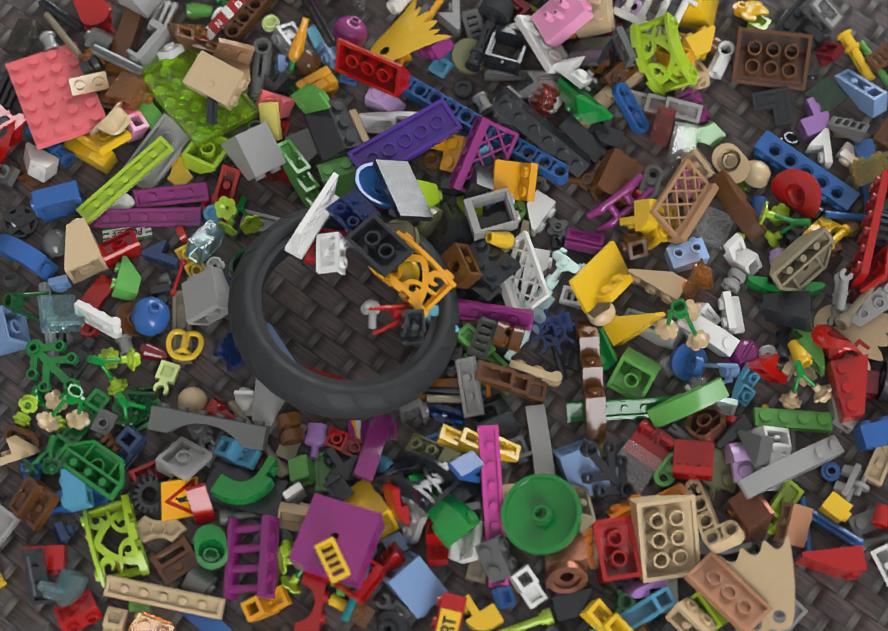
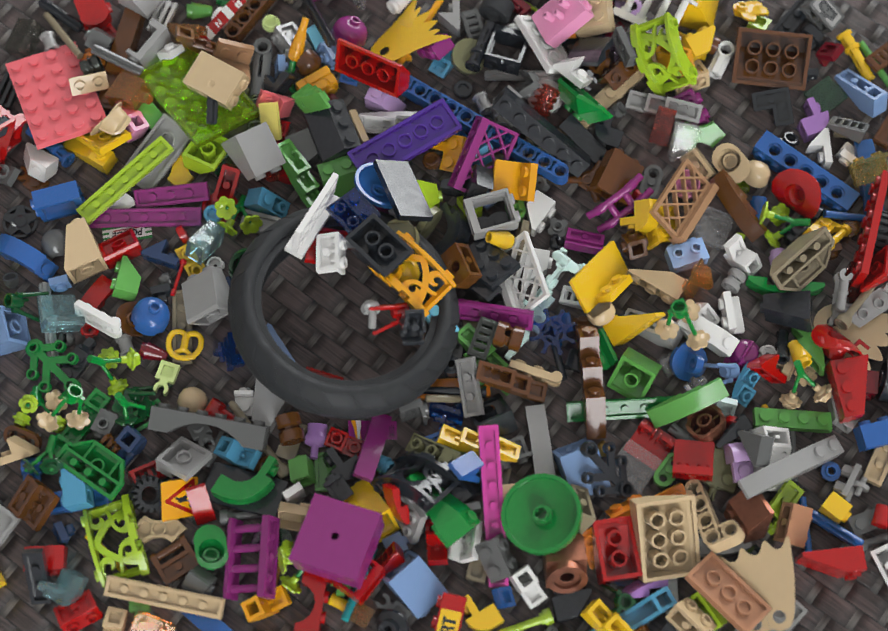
yellow slope [314,537,351,584] -> none
blue plate [612,82,649,135] -> none
none -> dark azure slope [243,187,290,218]

